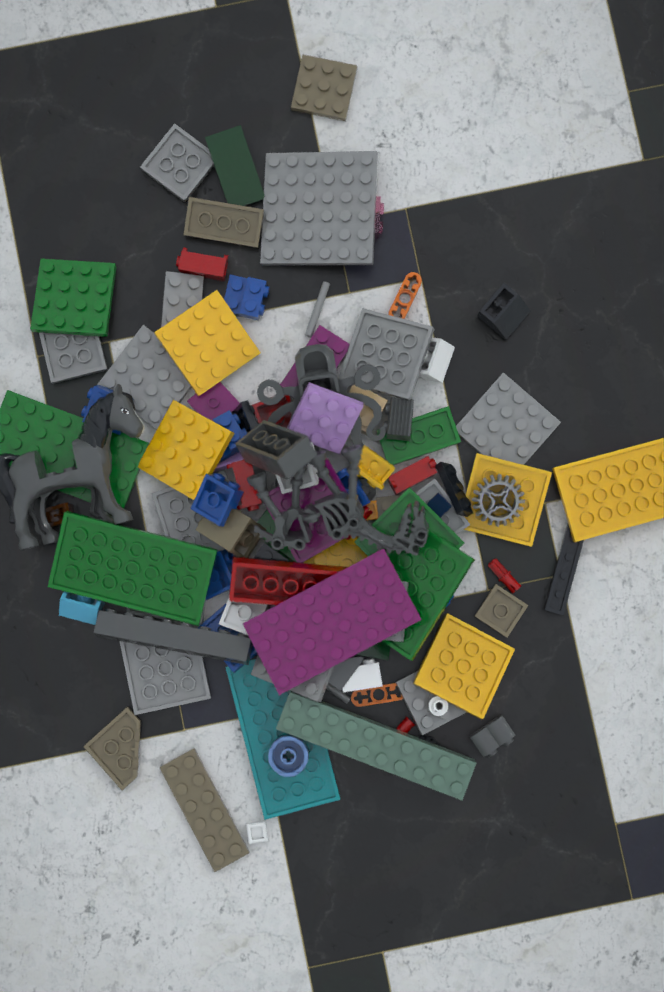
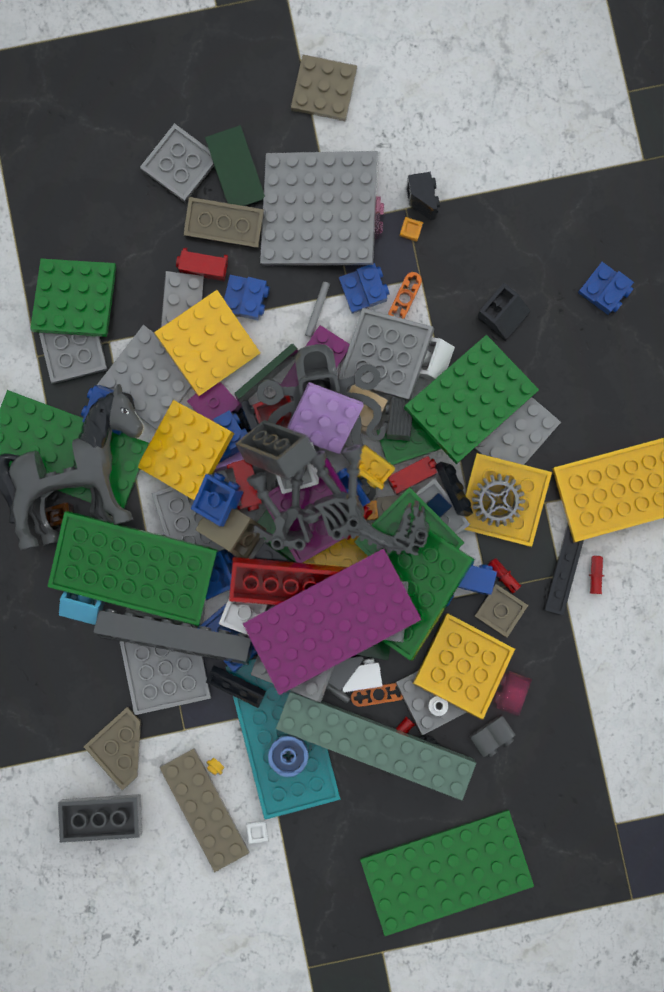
none -> dark grey brick [58,794,142,843]
none -> black plate [206,665,266,708]
none -> yellow plate [206,758,224,775]
none -> dark green tile [234,344,298,403]
none -> blue plate [339,263,390,314]
none -> green plate [360,810,534,936]
none -> light orange tile [399,217,423,241]
none -> green plate [404,335,539,465]
none -> black slope [406,171,440,220]
none -> blue brick [458,562,497,595]
none -> clear pink brick [493,670,532,716]
none -> blue plate [578,262,634,315]
none -> red axle [589,556,604,594]

